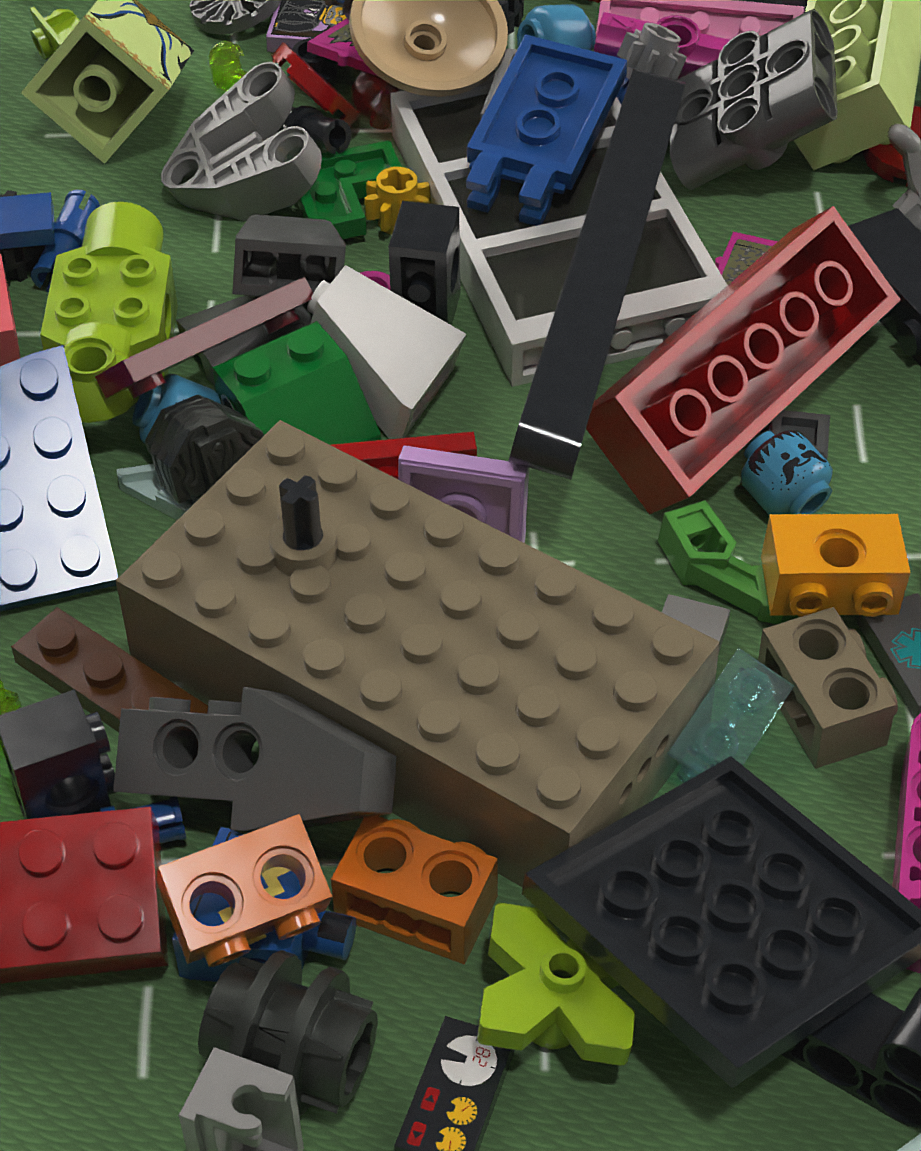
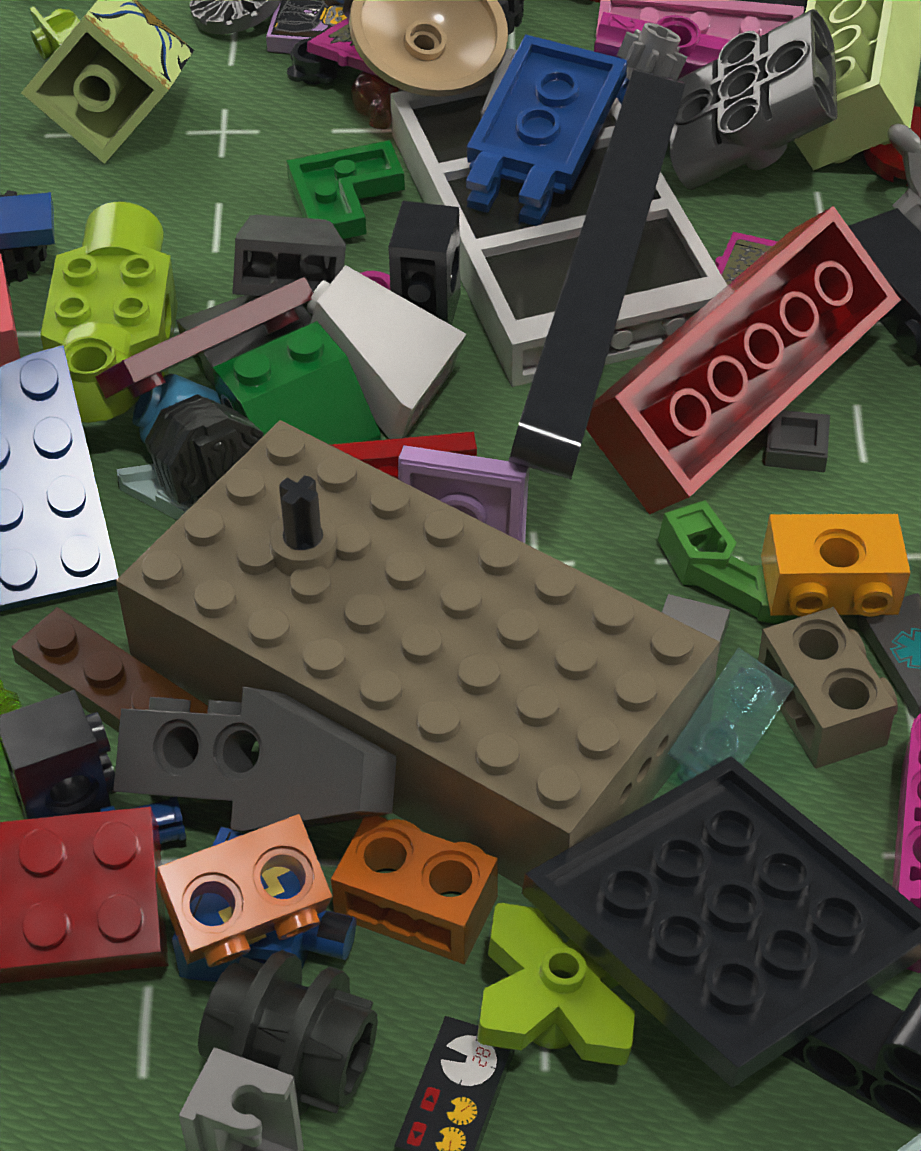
blue pin [31,190,100,292] -> none
light grey connector [161,62,322,222] -> none
clear neon green arm [208,40,247,91] -> none
red tile [271,42,361,127] -> none
black pin [277,105,352,154] -> none
yellow gear [364,167,430,235] -> none
dark azure head [517,4,596,51] -> none
dark azure head [741,430,833,515] -> none

